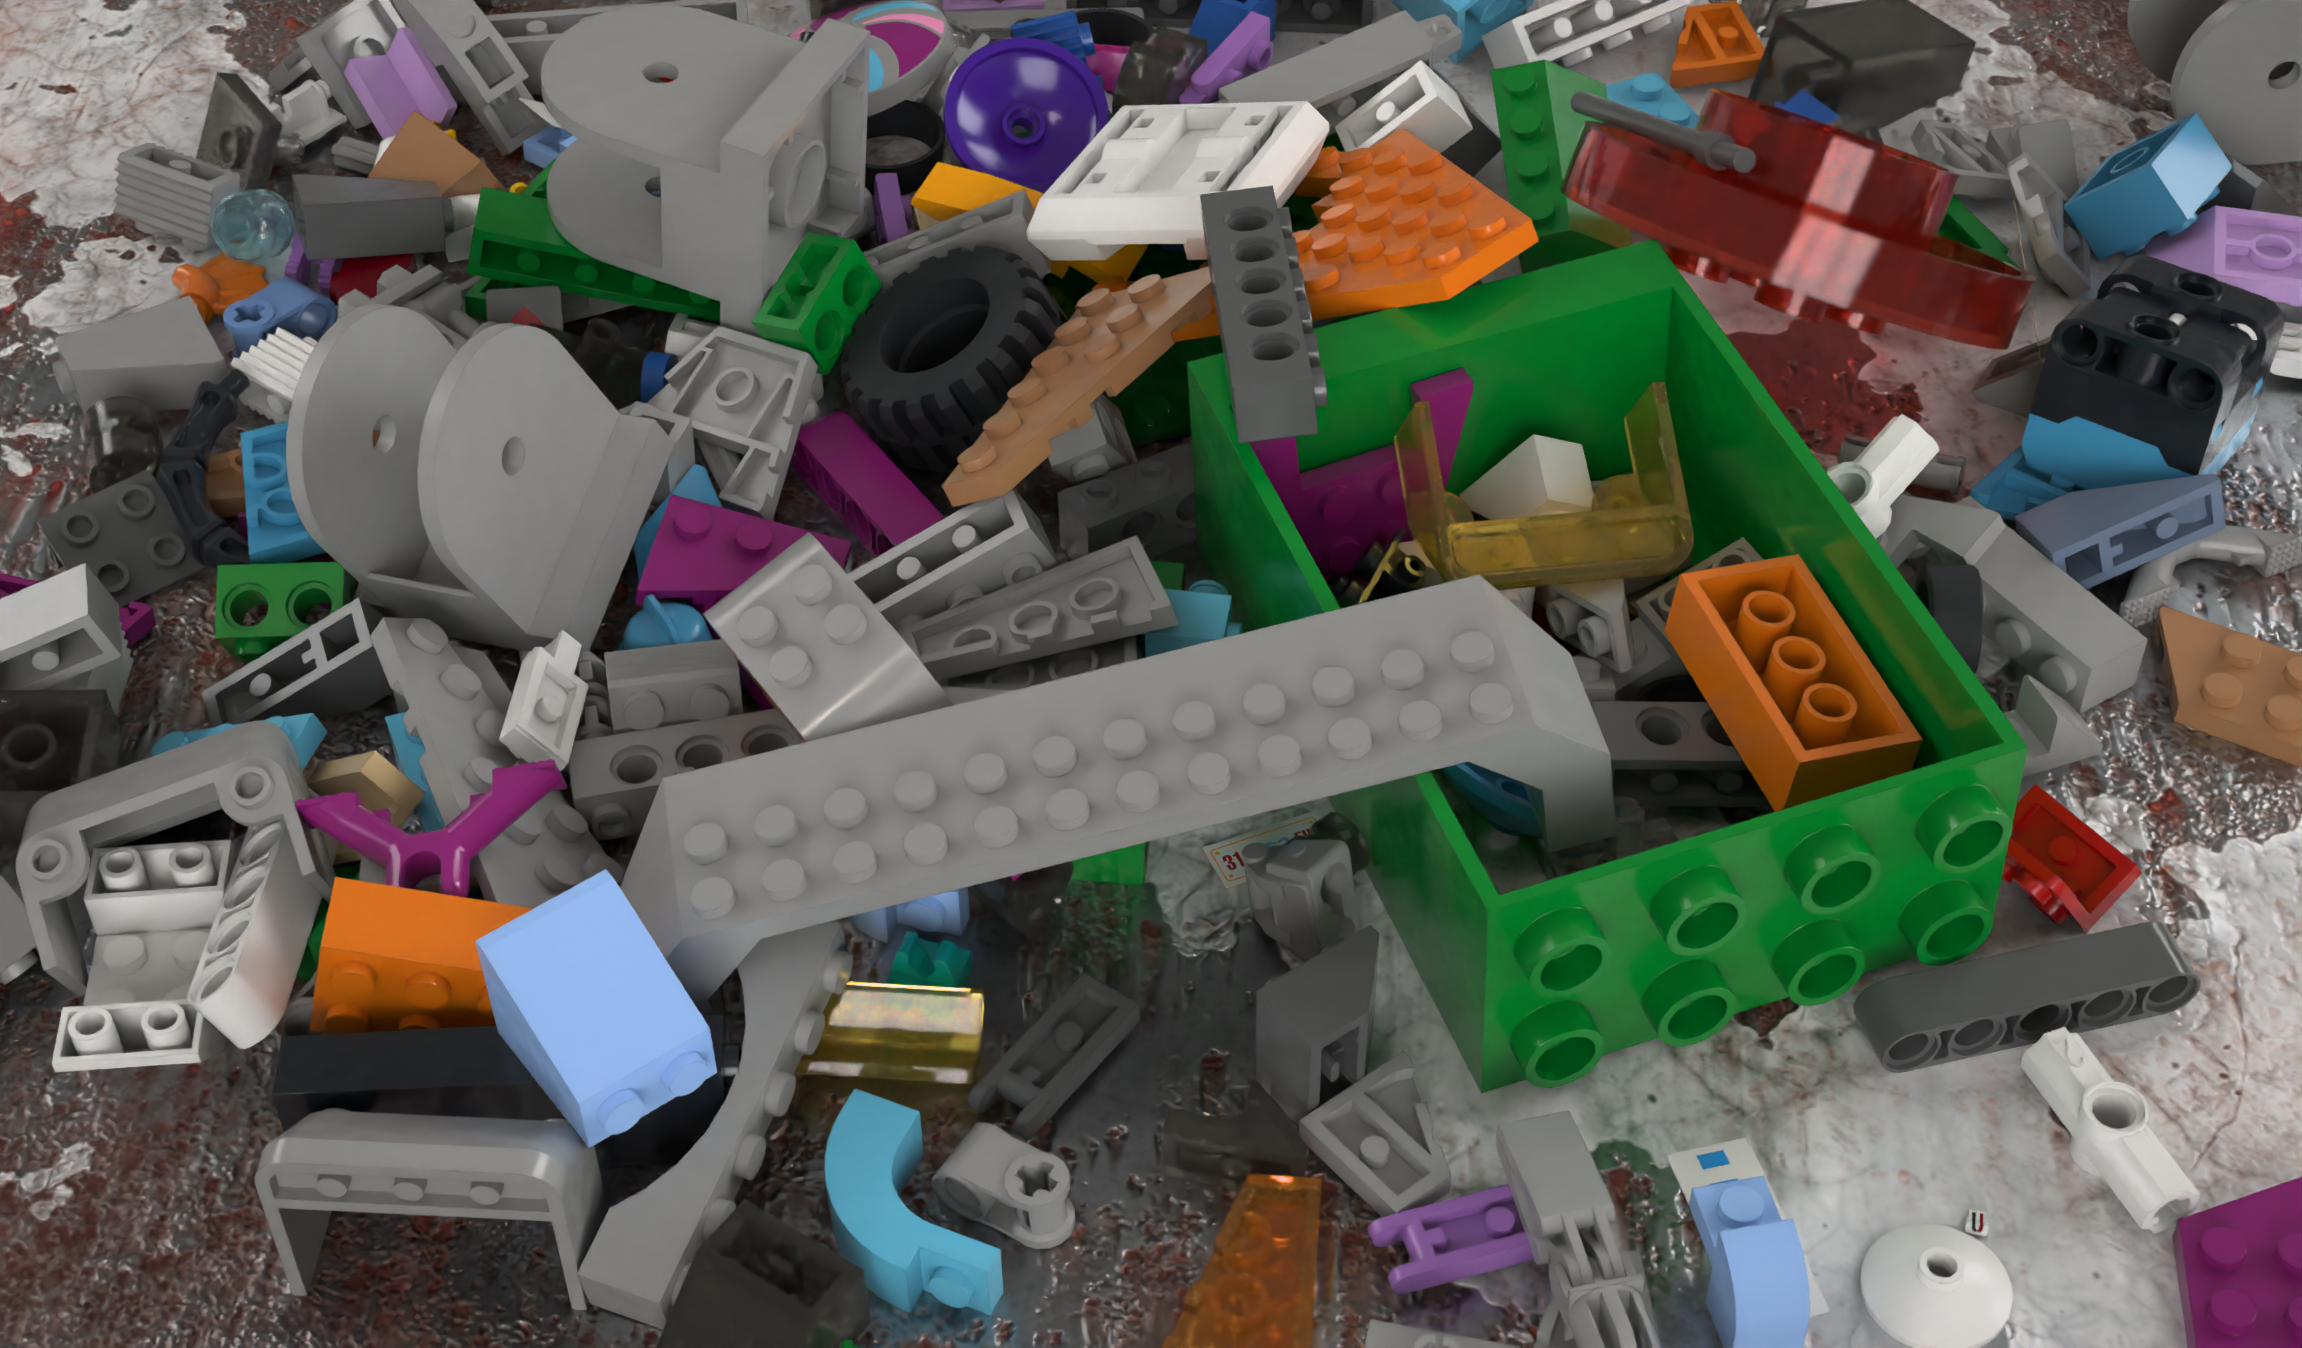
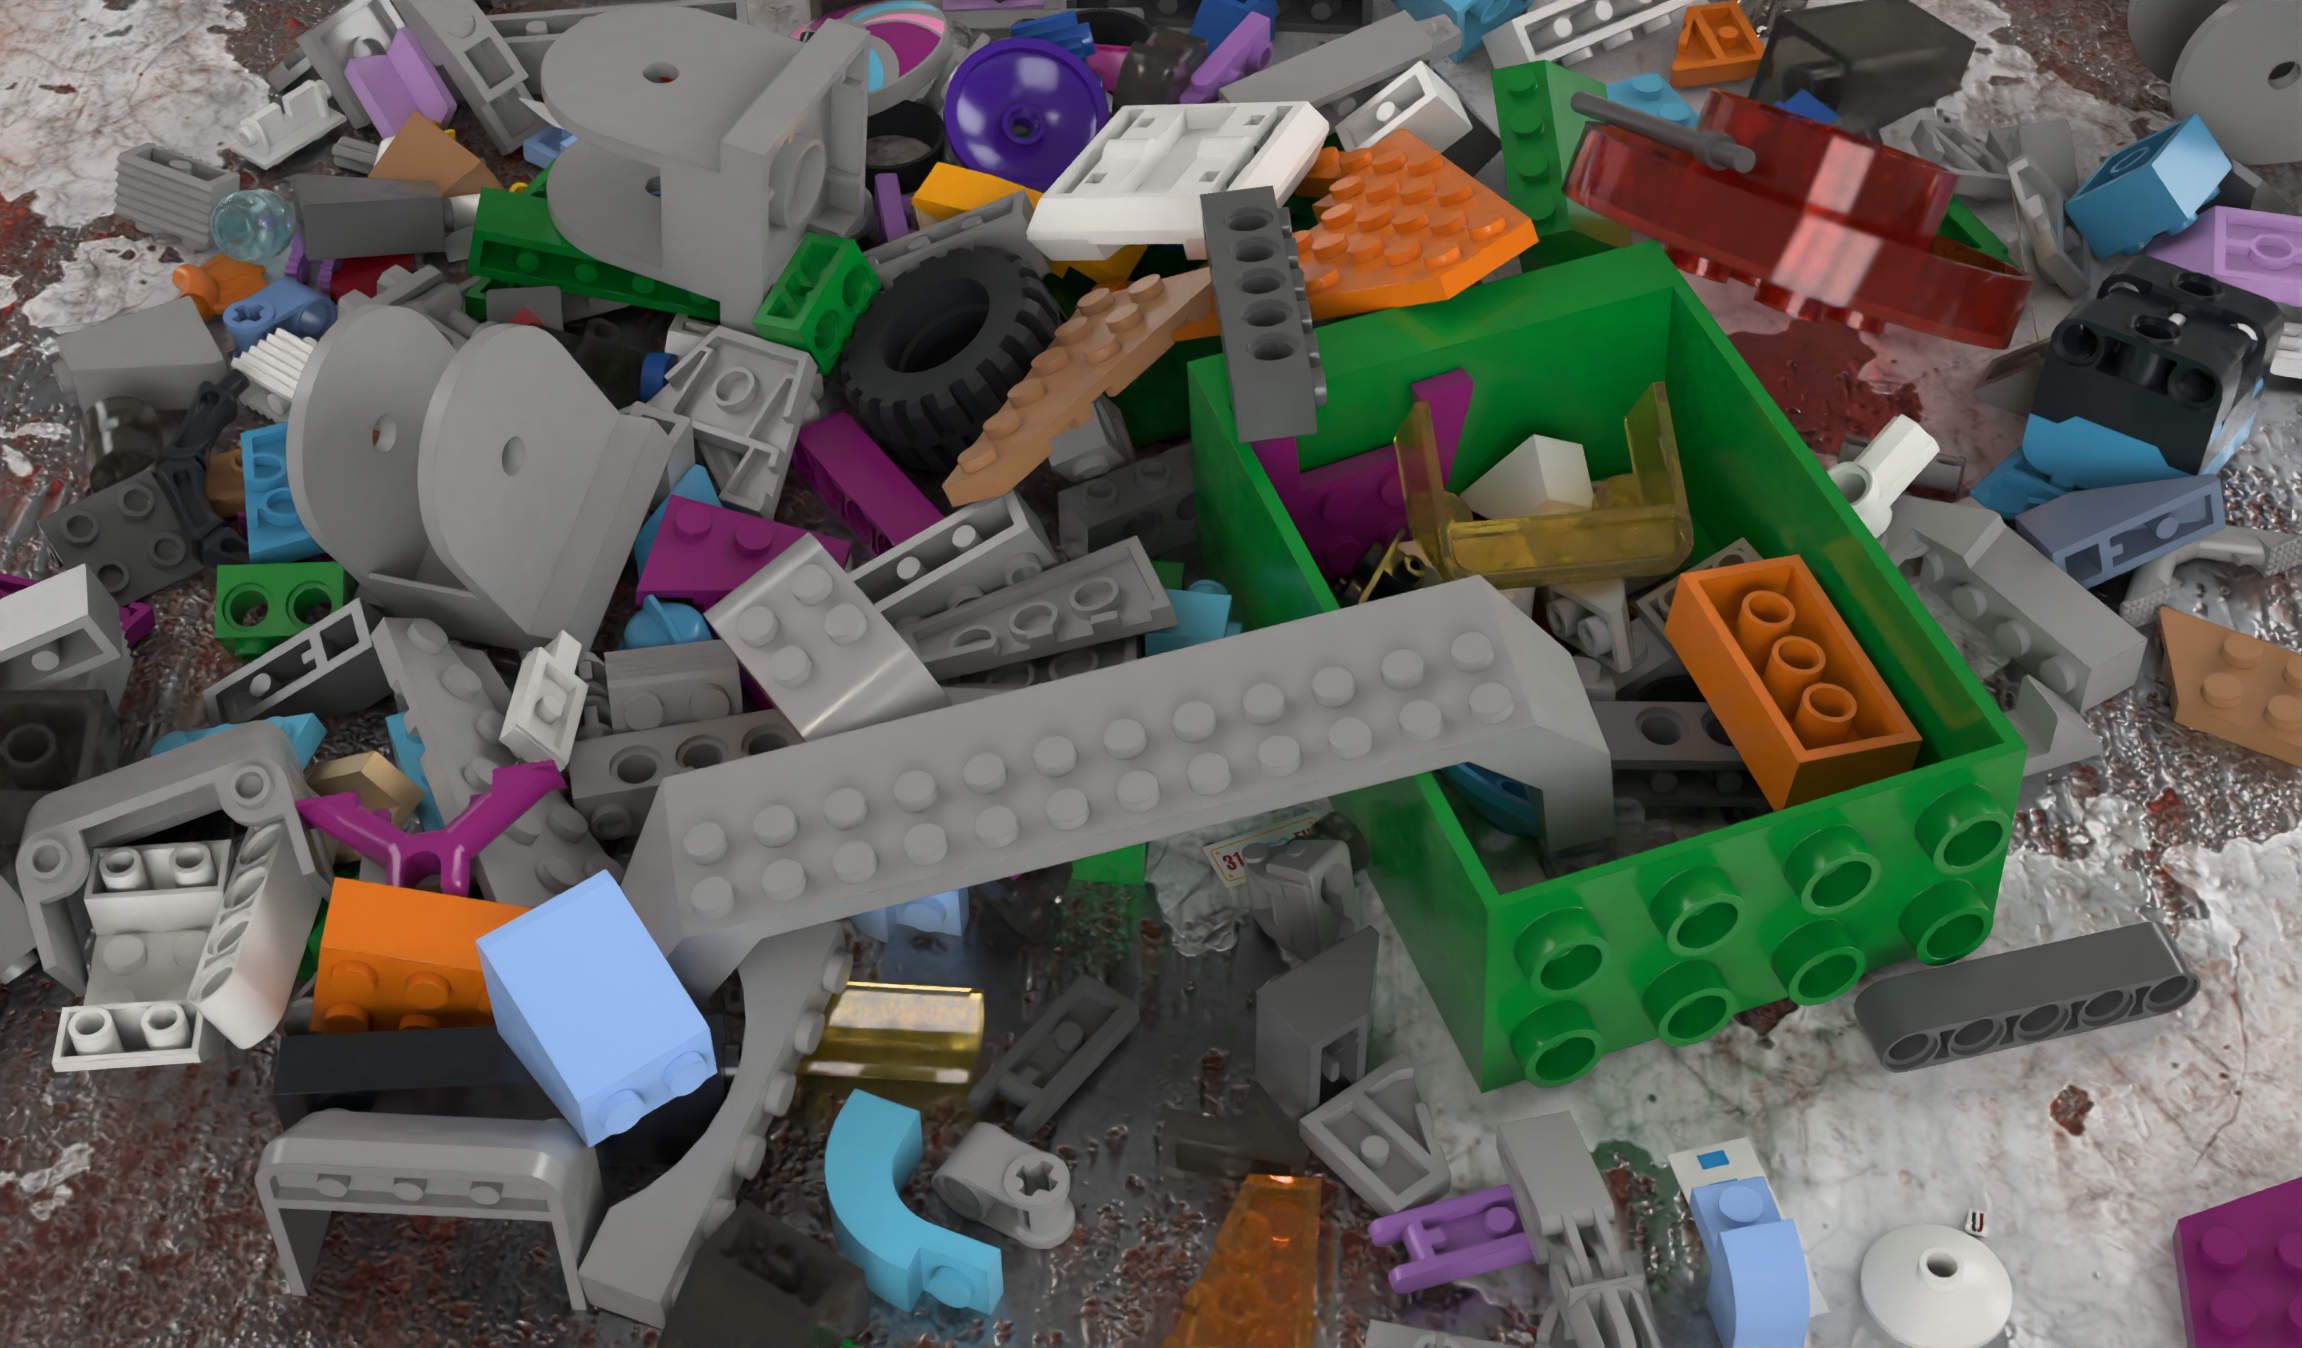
clear smoke tile [195,72,305,222] -> none
teal tile [883,931,973,1020] -> none
black tyre [1914,563,1984,674] -> none
red bracket [2001,784,2142,933] -> none
white piece [2020,1027,2200,1234] -> none

